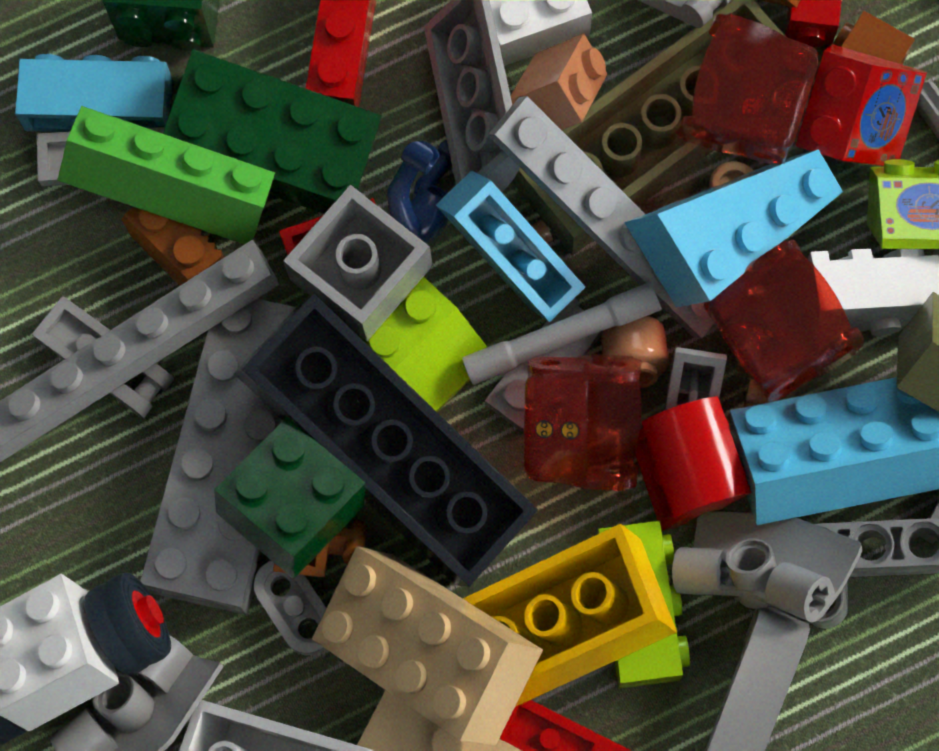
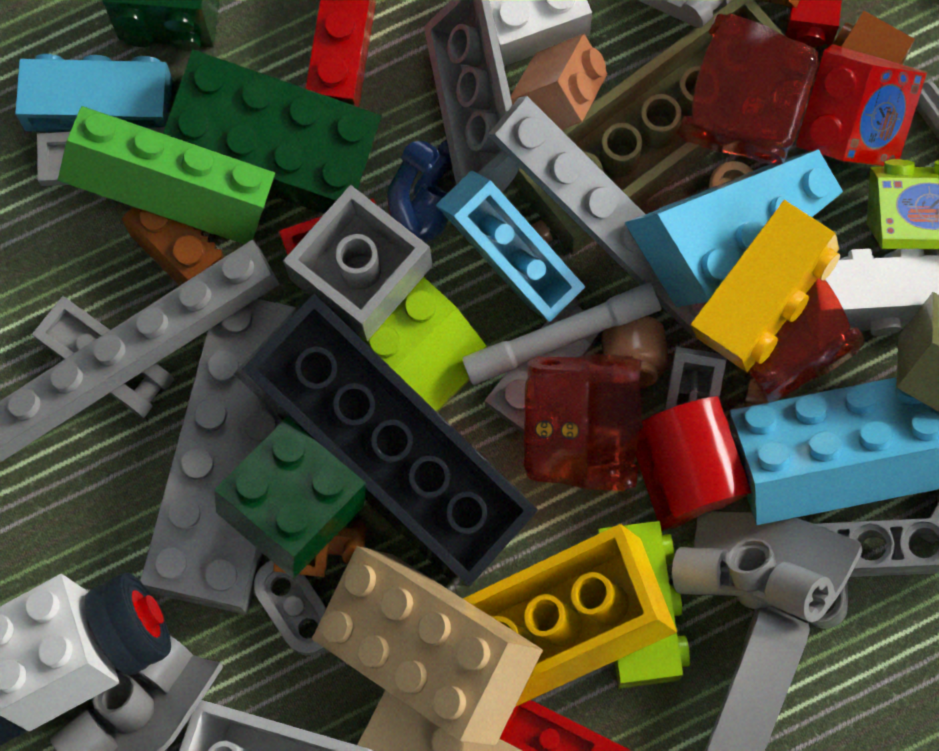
none -> yellow brick [691,200,840,372]

